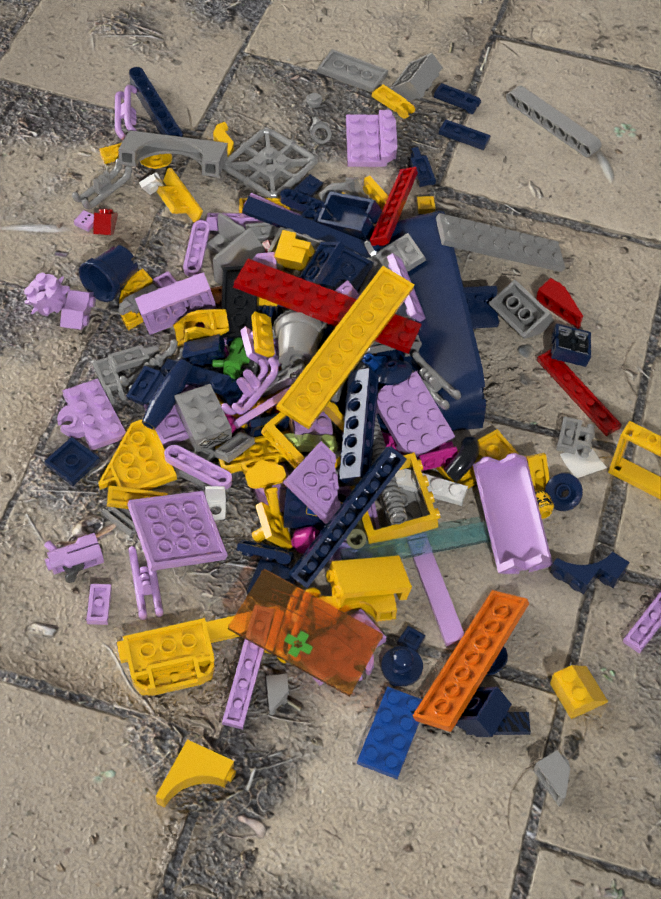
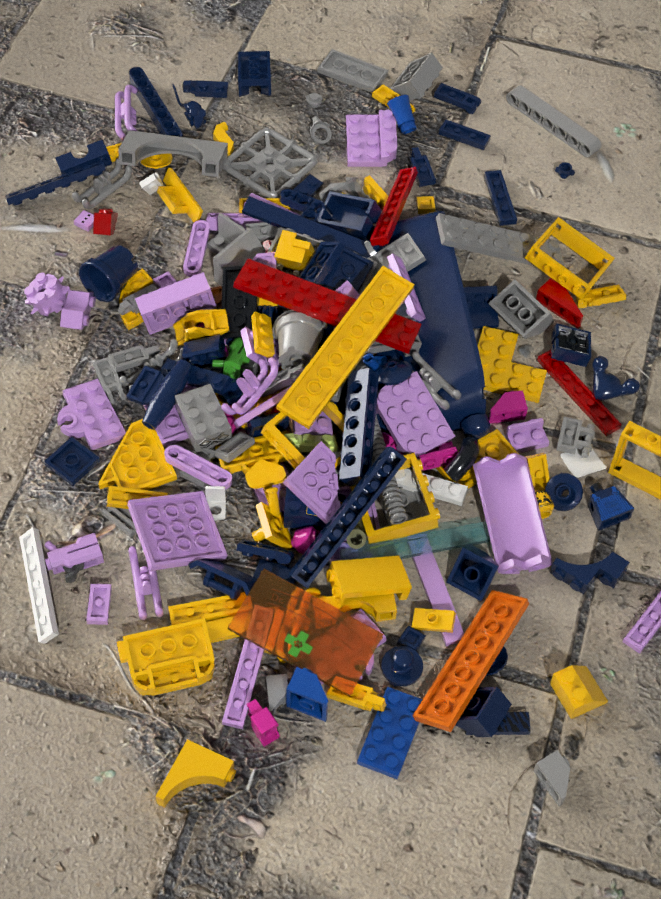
none -> dark blue plate [6,160,106,206]
none -> white plate [19,527,59,644]
none -> dark blue arch [55,140,112,174]
none -> yellow plate [168,592,253,625]
none -> dark blue animal [172,84,207,129]
none -> dark blue hinge [183,80,228,98]
none -> dark blue piece [188,560,265,600]
none -> dark blue plate [238,51,271,97]
none -> dark pink piece [246,699,280,747]
none -> blue slope [286,667,328,722]
none -> yellow hinge [326,677,387,712]
none -> blue plant [387,95,417,134]
none -> yellow plate [412,608,456,633]
none -> dark blue slope [446,544,499,602]
none -> dark blue hair [461,414,491,440]
none -> yellow plate [477,326,547,403]
none -> dark blue plate [484,170,517,226]
none -> dark pink slope [488,390,528,424]
none -> lavender bracket [505,418,549,453]
none -> yellow window [525,217,615,300]
none -> dark blue plate [555,162,575,179]
none -> yellow hinge [576,284,626,308]
none -> dark blue torso [588,482,634,531]
none -> dark blue head [592,356,640,400]

